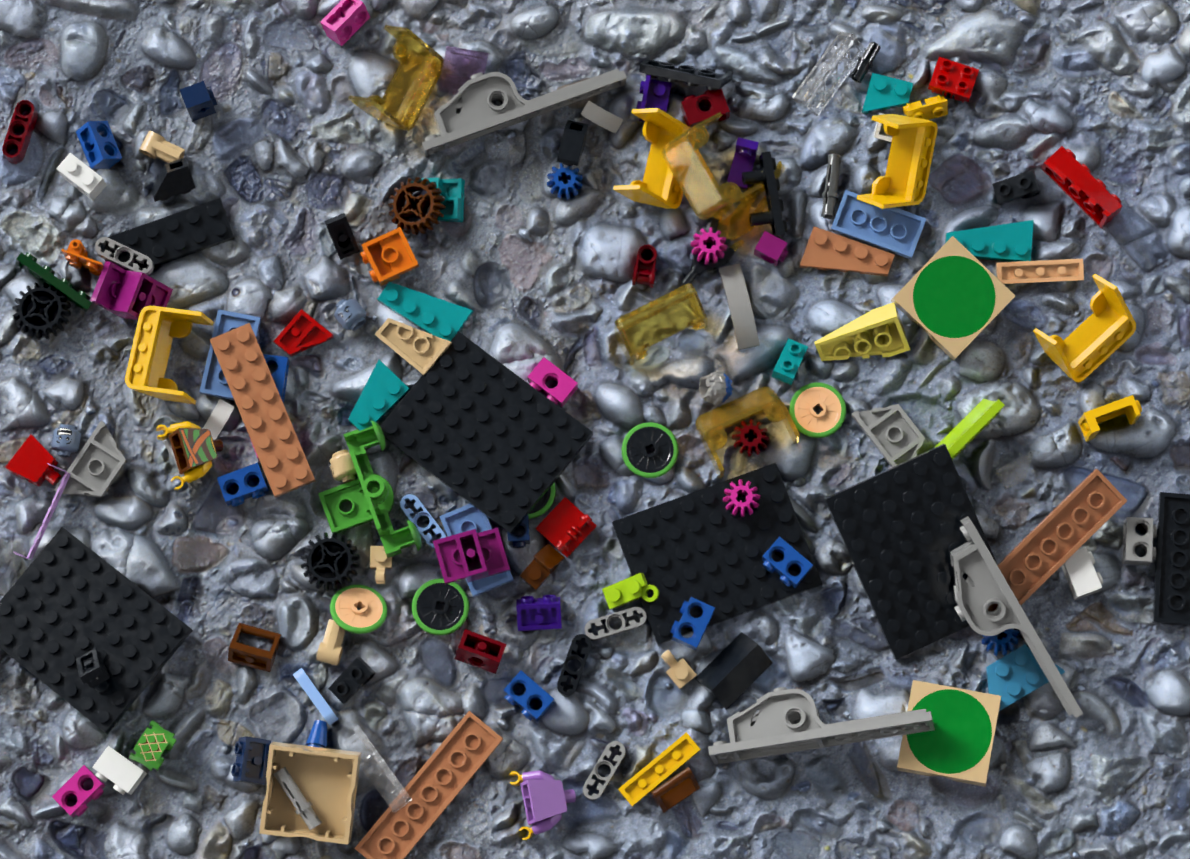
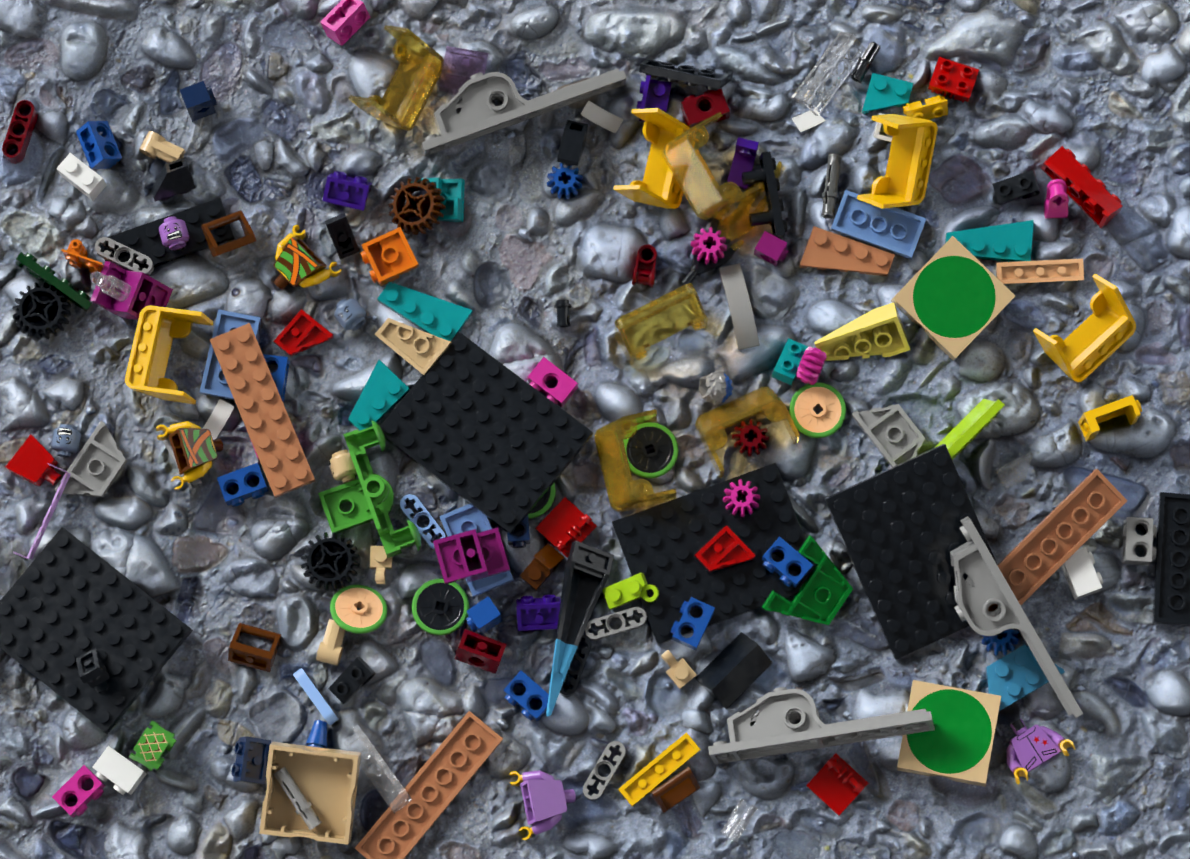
none -> clear hinge [90,271,131,302]
none -> medium lavender head [159,216,189,250]
none -> reddish brown tile [201,210,257,257]
none -> torso [274,225,342,290]
none -> dark purple bracket [322,171,372,211]
none -> blue brick [466,596,502,635]
none -> black plate [546,541,614,717]
none -> black pin [554,300,571,328]
none -> clear yellow windscreen [594,409,676,512]
none -> red wing [695,525,756,572]
none -> clear hinge [720,799,758,843]
none -> green wing [762,535,853,625]
none -> white sticker [792,108,826,132]
none -> dark pink gear [796,346,827,385]
none -> red hinge [806,753,869,816]
none -> medium lavender torso [1007,719,1076,784]
none -> dark pink piece [1044,179,1069,219]

